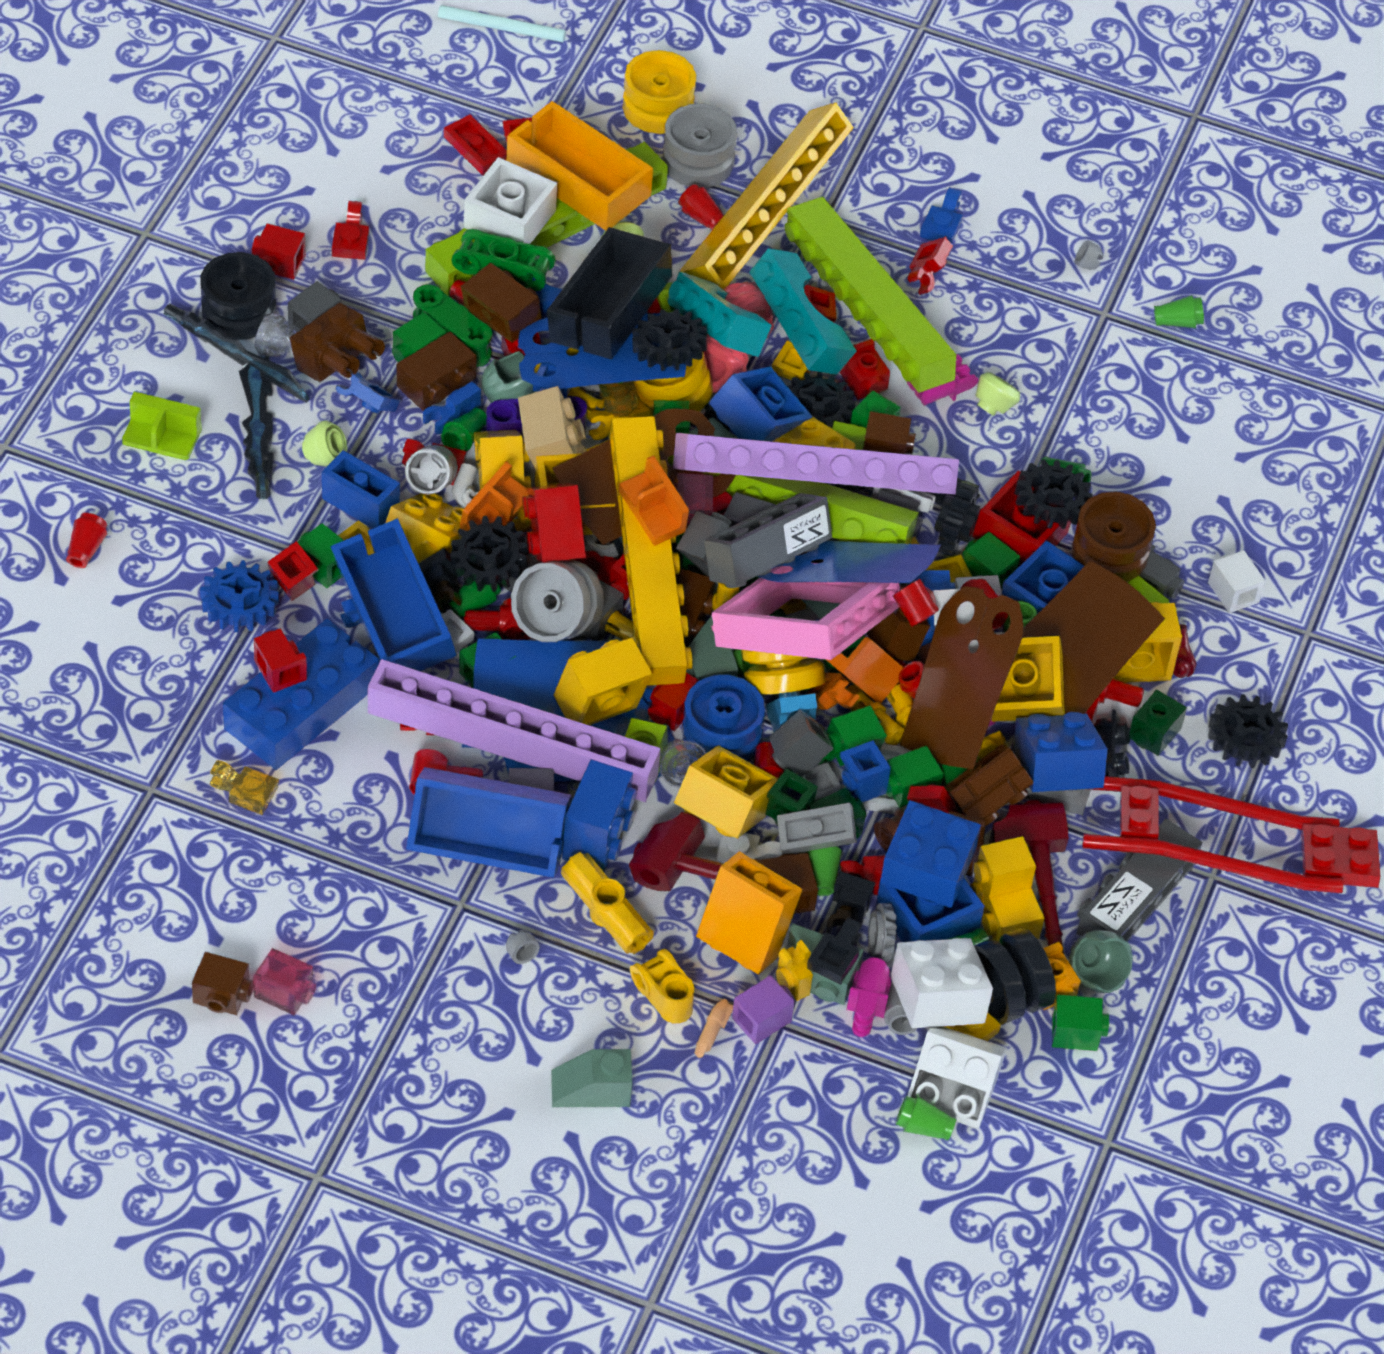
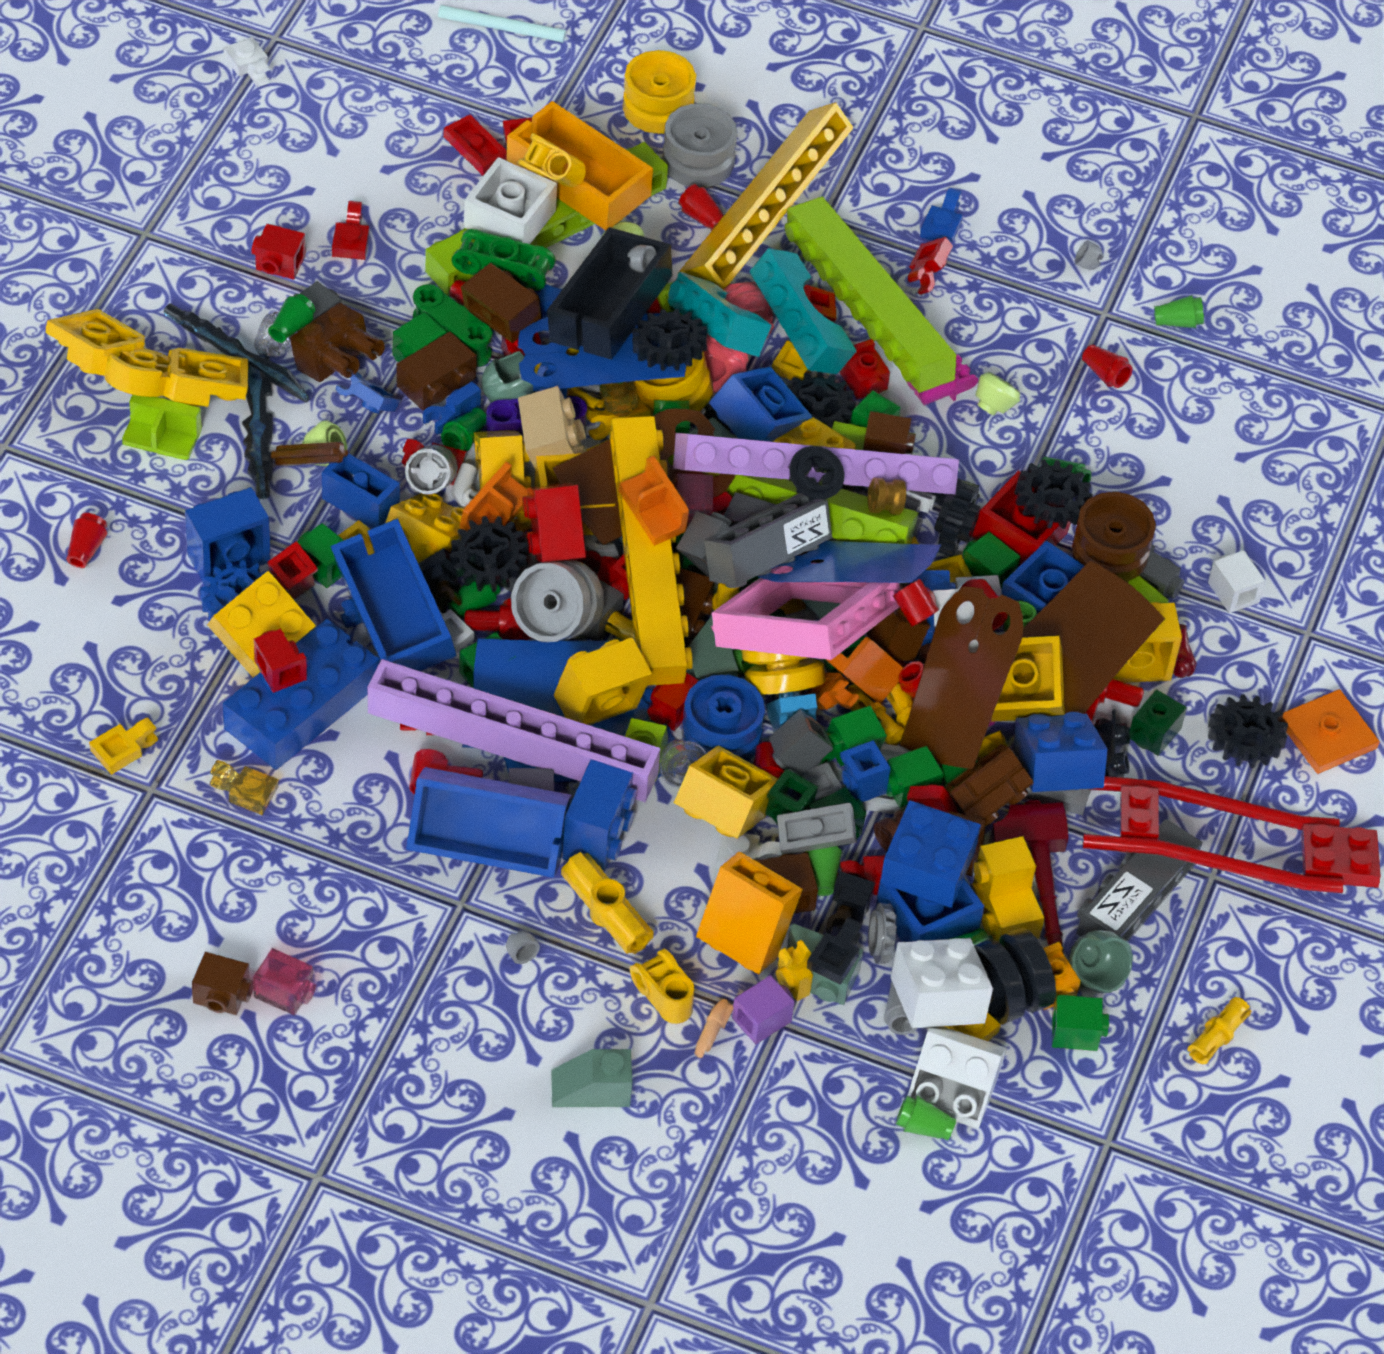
black wheel [200,252,276,340] -> none
dark red piece [629,812,723,891] -> none
dark pink arm [847,957,891,1037] -> none
none -> yellow plate [45,309,248,407]
none -> yellow plate [89,717,158,775]
none -> blue brick [185,487,270,584]
none -> yellow brick [207,571,316,678]
none -> white plate [223,37,270,87]
none -> green cone [268,294,315,343]
none -> reddish brown axle [271,442,348,466]
none -> yellow piece [517,133,586,187]
none -> light grey hinge [628,245,657,273]
none -> black gear [788,446,845,502]
none -> pearl gold wheel [867,477,906,515]
none -> red cone [1082,344,1133,388]
none -> yellow pin [1187,997,1252,1065]
none -> orange plate [1281,689,1380,774]

